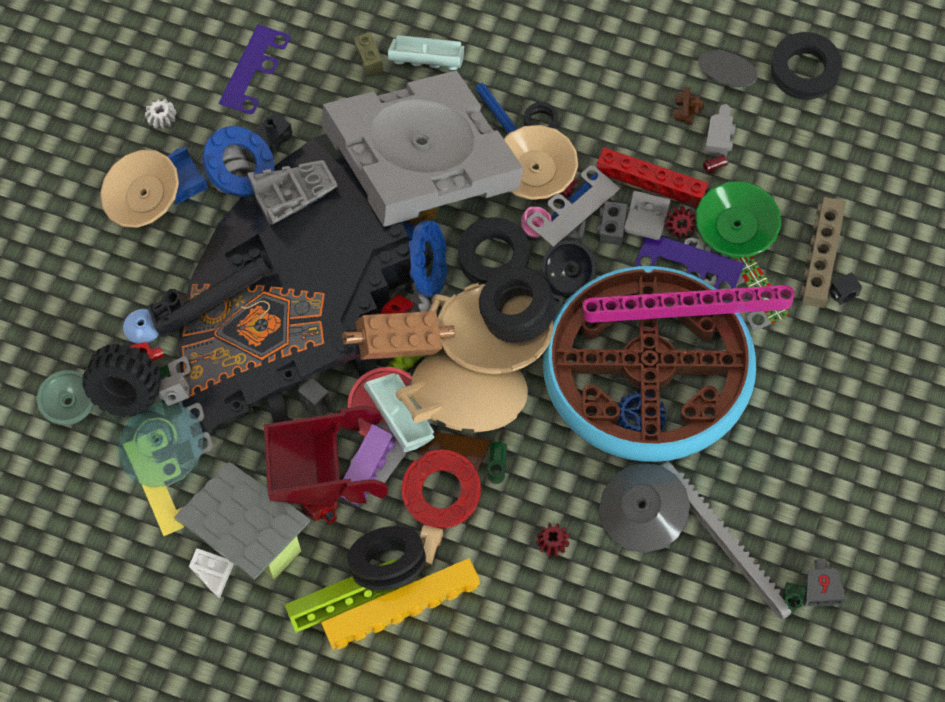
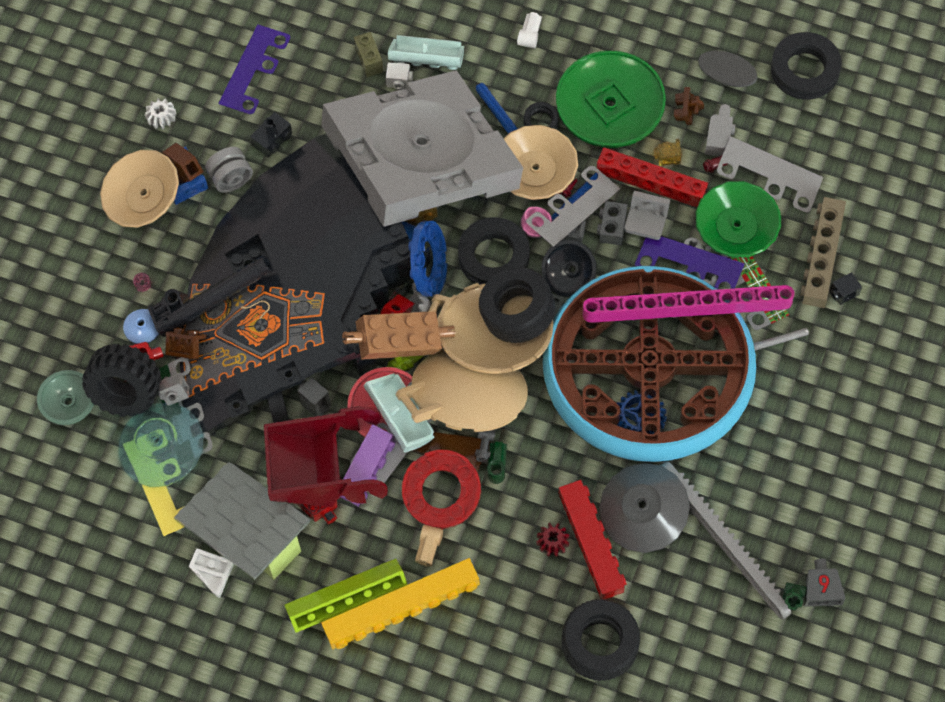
blue plate [202,126,275,197] -> none
light grey wedge [247,160,337,225] -> none
black tyre [347,526,426,590] -> none
dark red gear [664,206,696,238] -> none
none -> clear pink bush [133,273,151,292]
none -> reddish brown slope [161,143,204,184]
none -> reddish brown bracket [165,327,206,359]
none -> white brick [386,62,413,90]
none -> dark grey bar [475,430,495,463]
none -> white piece [517,12,542,49]
none -> green dish [556,51,666,148]
none -> red brick [558,480,627,600]
none -> black tyre [562,599,640,681]
none -> clear yellow brick [653,139,682,166]
none -> light grey piece [717,136,823,213]
none -> light grey bar [753,328,809,351]

